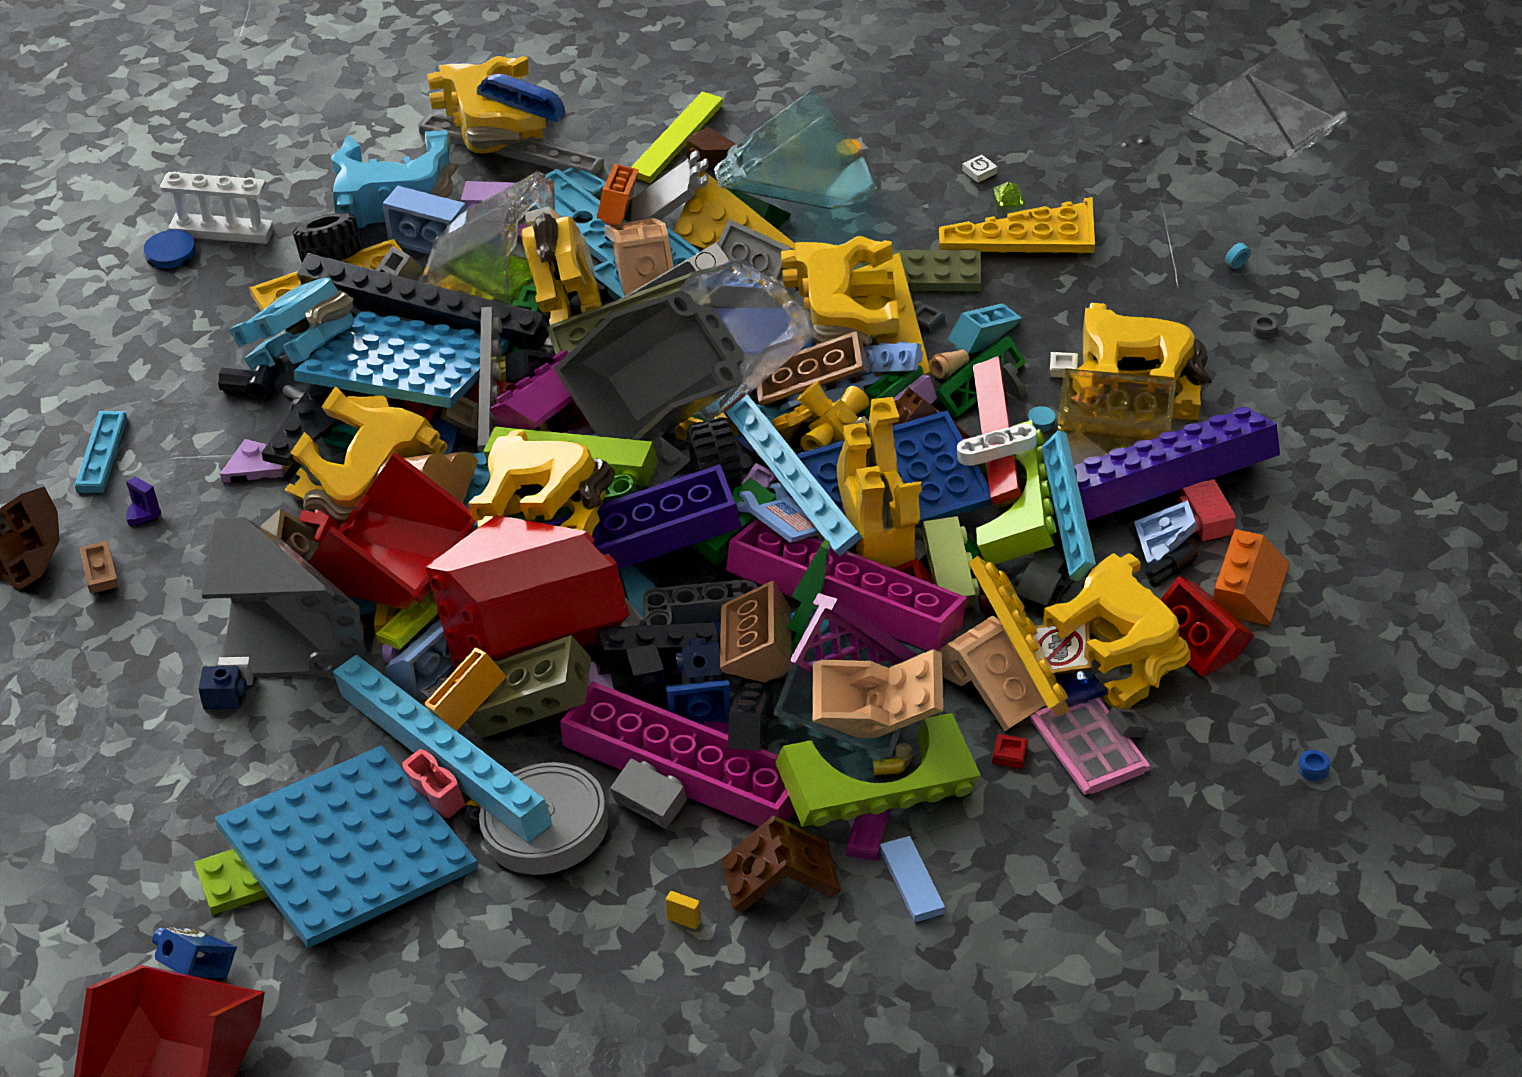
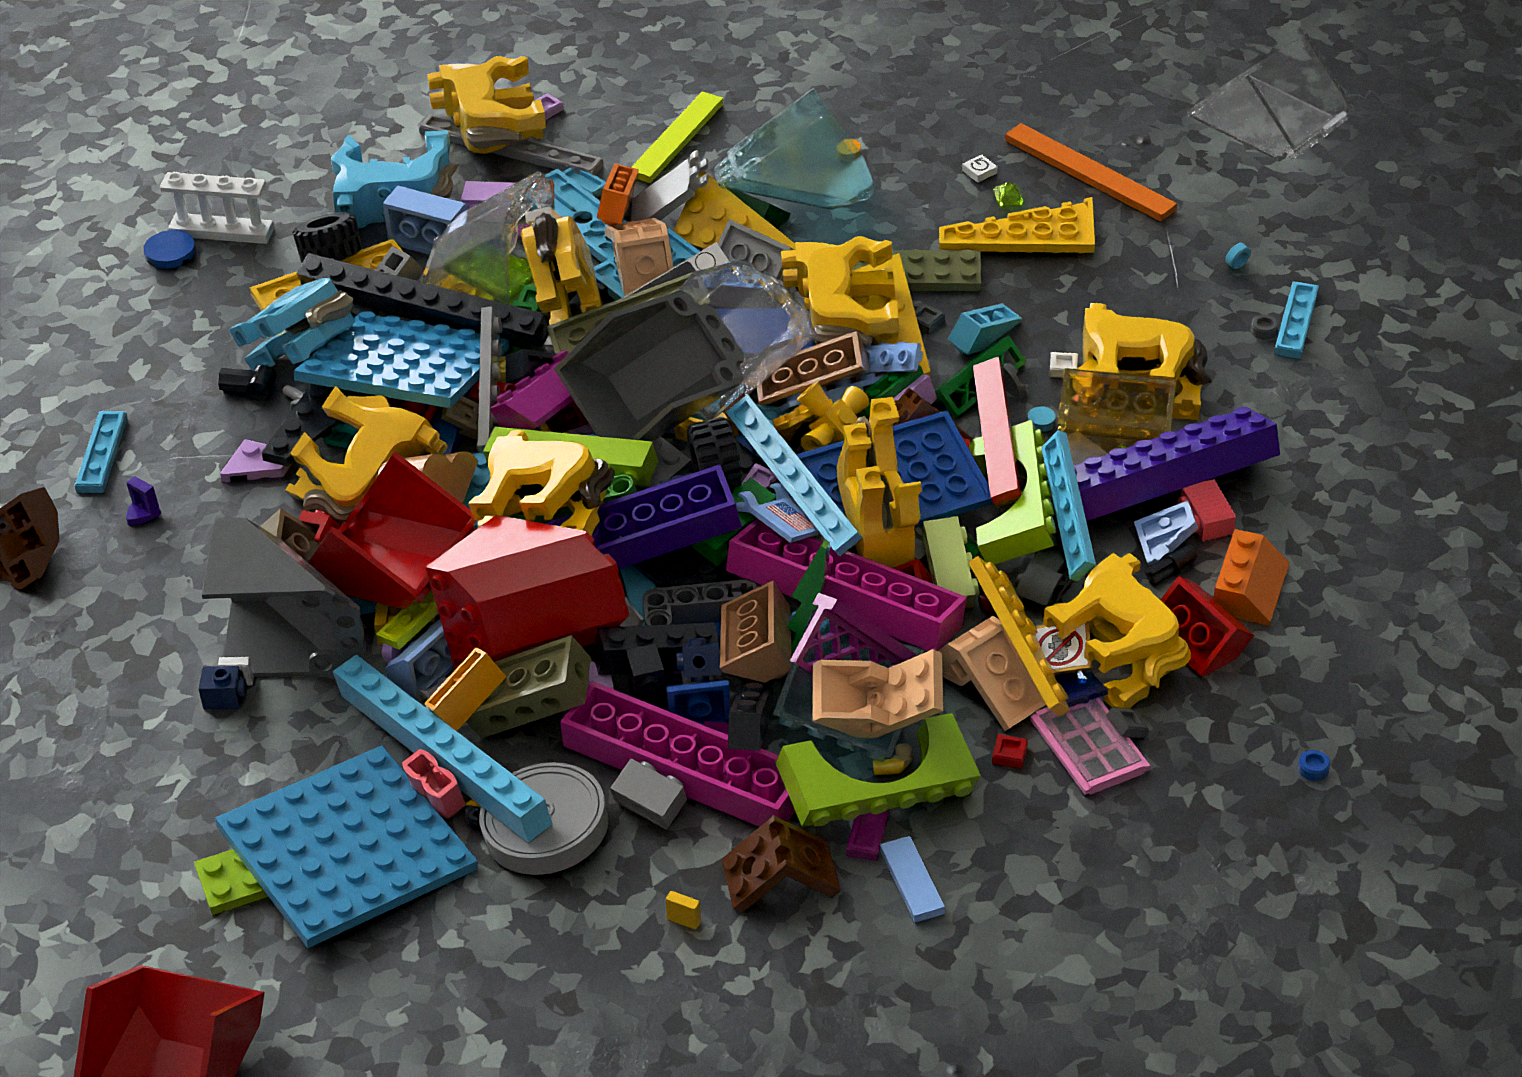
medium nougat plate [79,541,119,594] -> none
blue torso [152,927,237,978] -> none
blue brick [477,74,565,123] -> none
reddish brown slope [686,127,742,170] -> none
light nougat cone [929,349,969,379] -> none
white beam [957,424,1037,466] -> none
none -> orange tile [1005,123,1177,222]
none -> medium azure tile [1274,281,1319,359]

